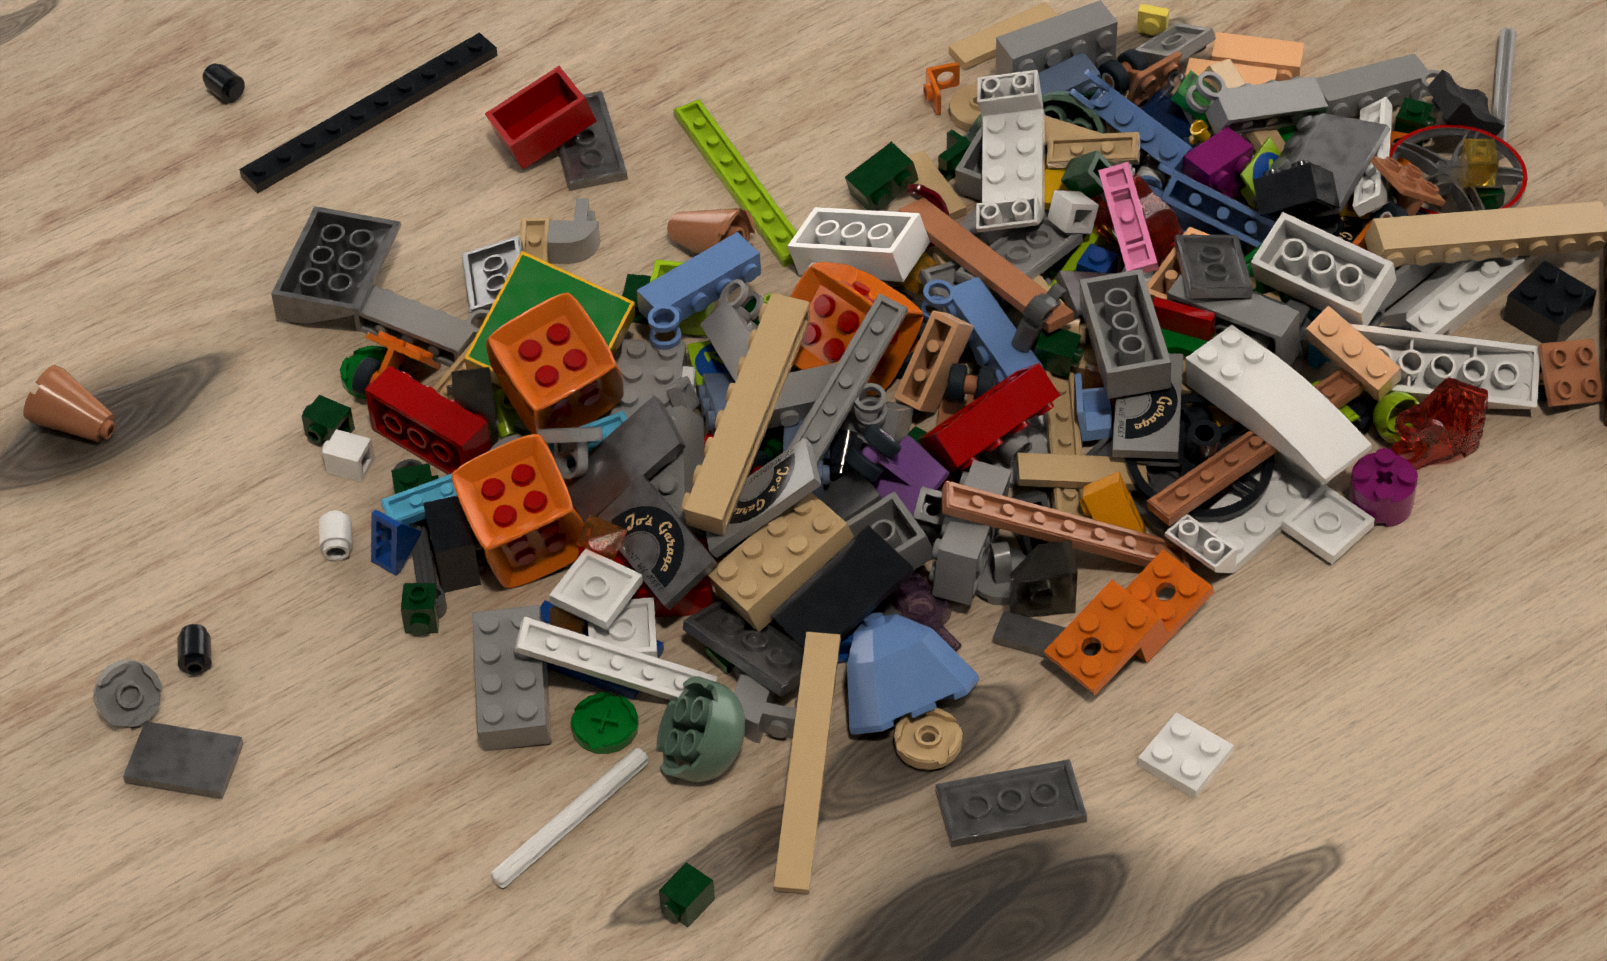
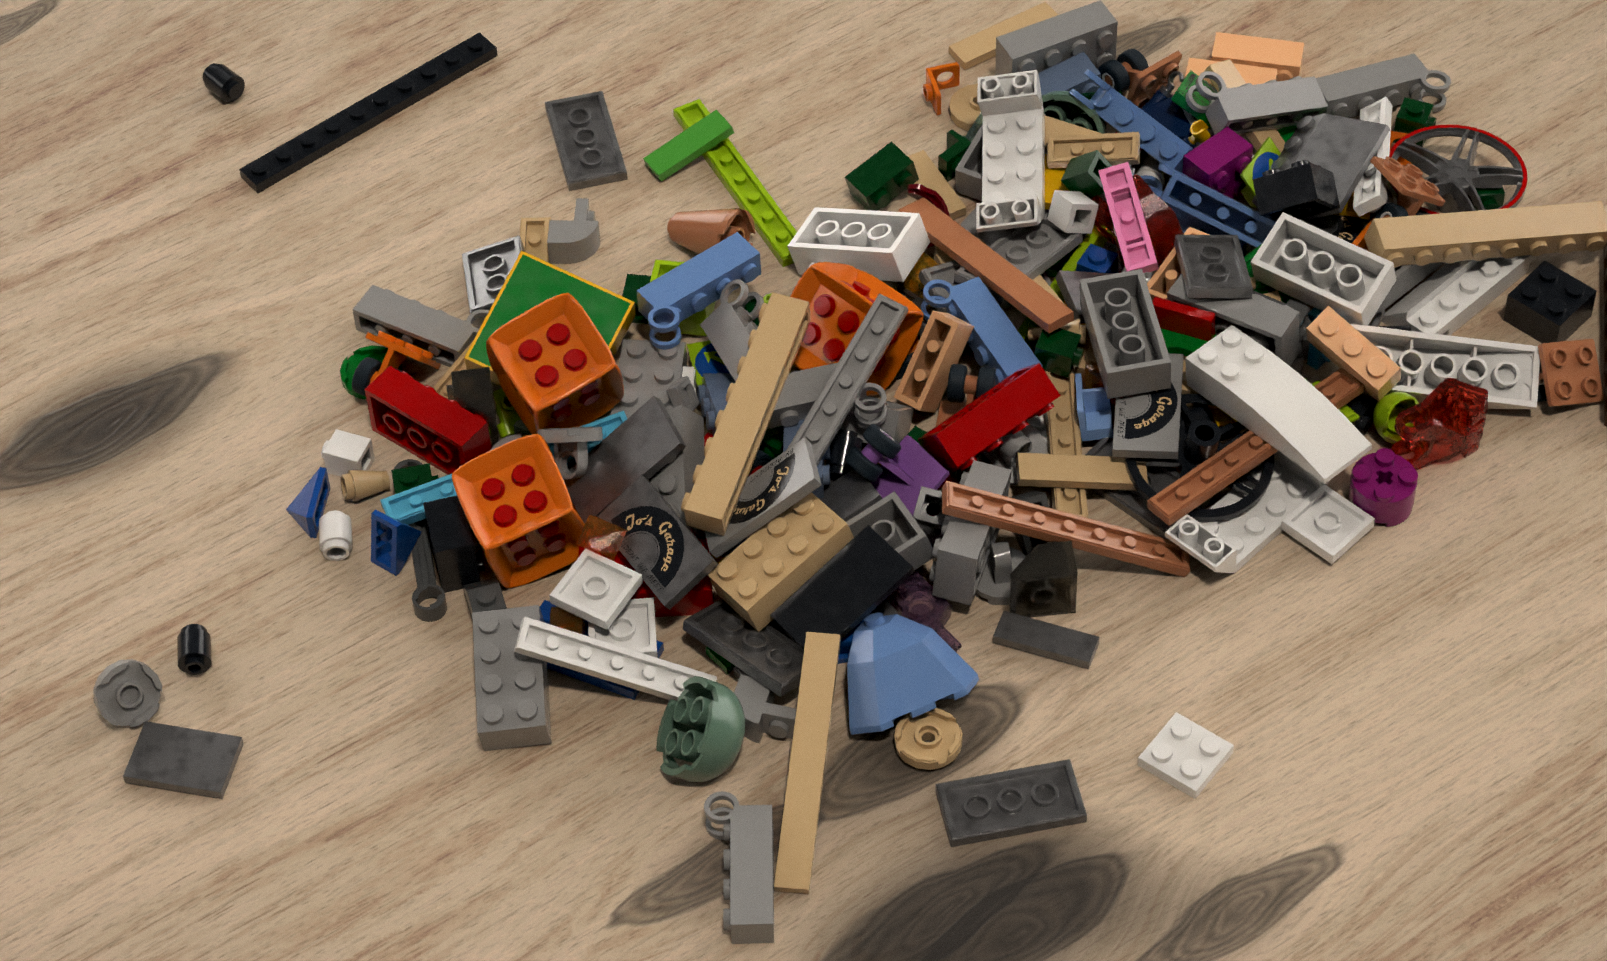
nougat cone [23,365,116,442] -> none
flat silver slope [271,206,401,324] -> none
dark green brick [301,395,355,444] -> none
dark green bracket [401,583,439,635] -> none
red piece [485,66,597,170] -> none
white axle [491,748,649,888] -> none
green tile [570,692,639,754] -> none
dark green brick [659,862,715,928] -> none
dark grey bar [1012,283,1067,353] -> none
orange bracket [1044,549,1214,695] -> none
light orange slope [1080,471,1146,533] -> none
light grey plate [1136,23,1216,66] -> none
light yellow plate [1137,3,1169,36] -> none
black brick [1427,69,1505,136] -> none
clear yellow brick [1460,139,1499,187] -> none
light grey axle [1489,27,1516,160] -> none
none -> blue slope [286,467,330,538]
none -> tan cone [340,470,390,502]
none -> dark grey slope [463,578,507,621]
none -> bright green tile [643,110,734,182]
none -> light grey hinge [704,791,774,944]

